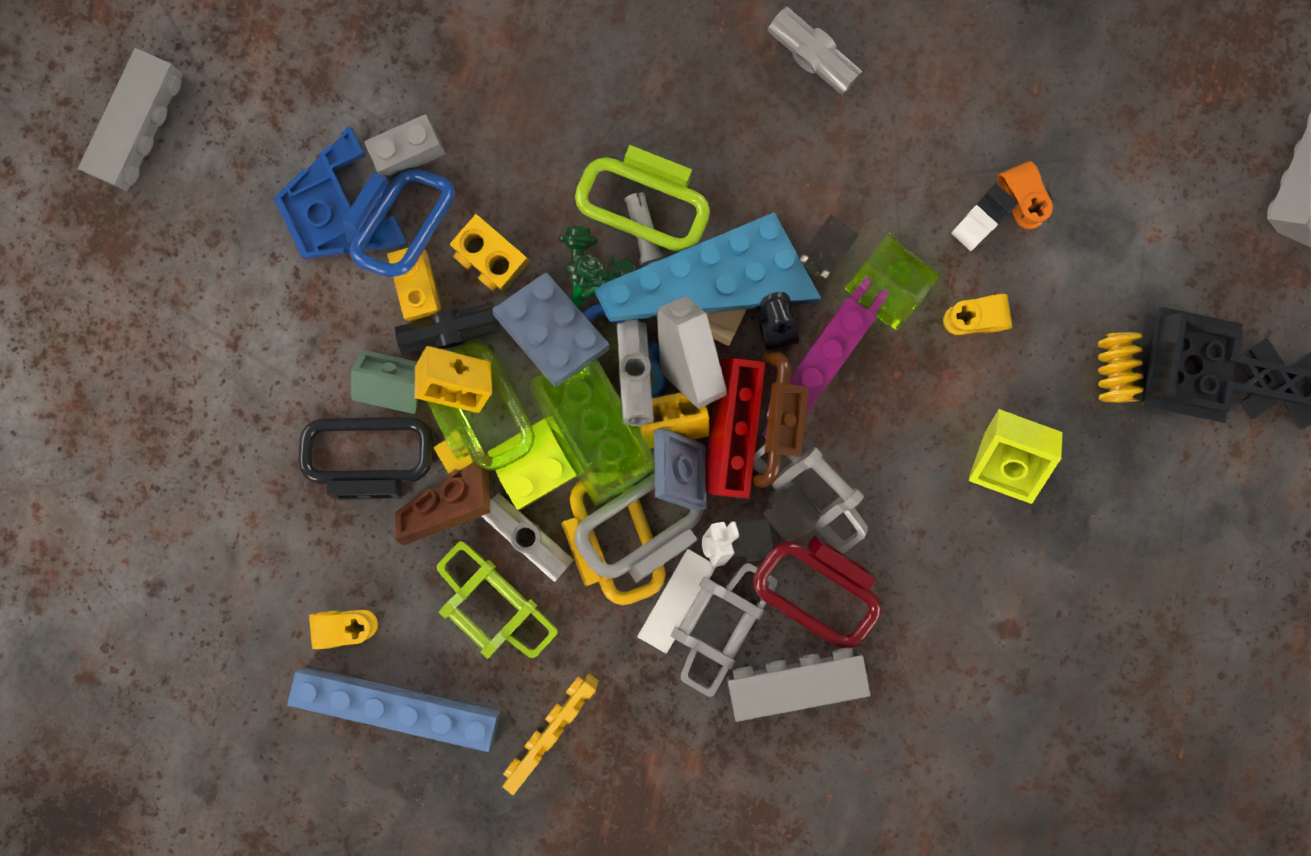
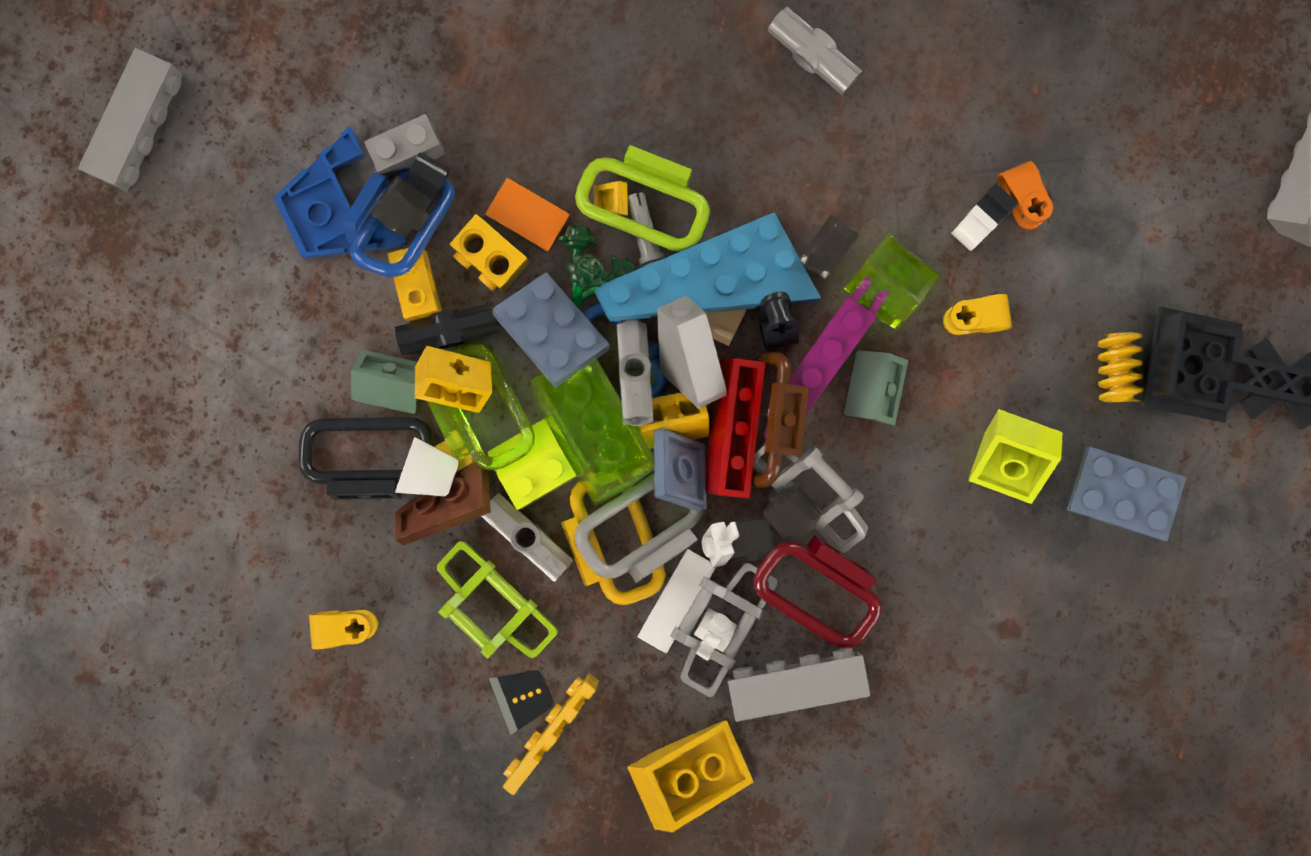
medium blue brick [287,666,501,752] -> none
none -> clear smoke brick [371,176,431,238]
none -> white sticker [395,437,458,496]
none -> black piece [397,152,451,222]
none -> orange piece [485,178,570,252]
none -> black sticker [489,671,552,735]
none -> yellow tile [594,181,628,217]
none -> yellow slope [627,720,754,833]
none -> white plate [694,607,737,661]
none -> sand green panel [844,350,908,426]
none -> sand blue plate [1067,446,1187,542]

